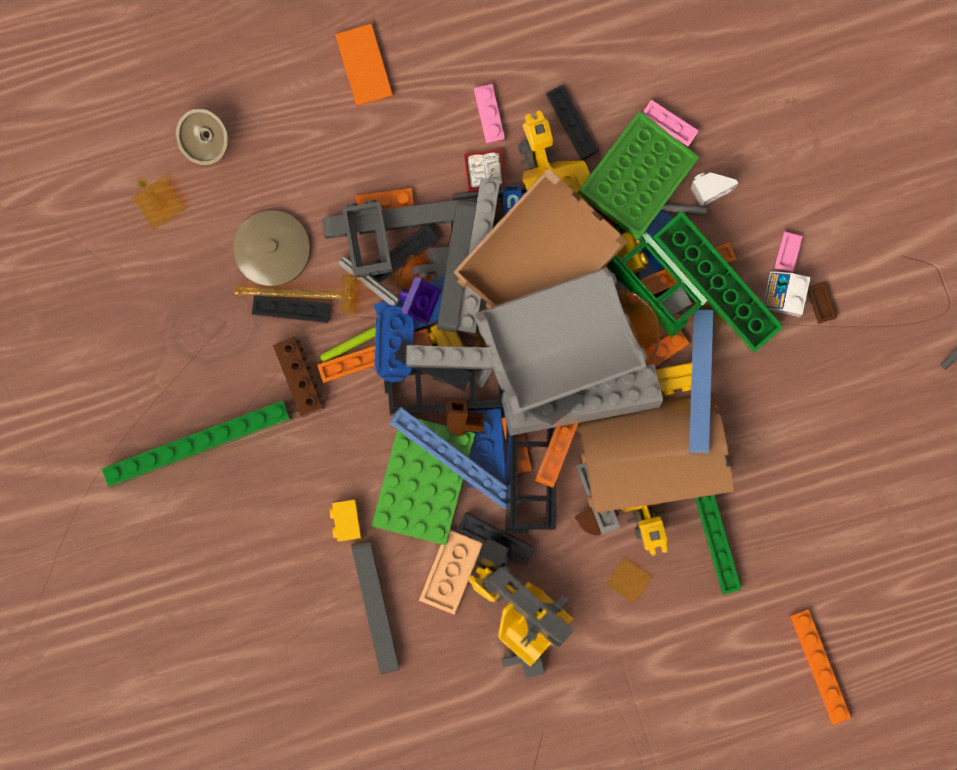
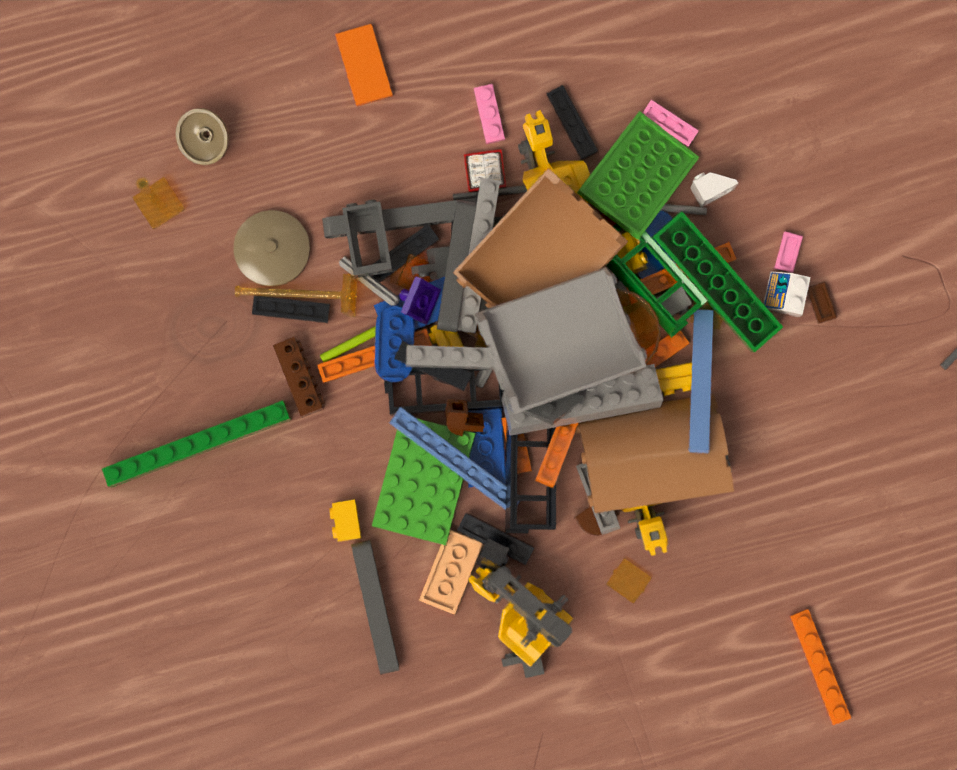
orange plate [355,188,414,210] -> none
blue brick [502,185,522,214] -> none
green plate [694,495,742,595] -> none

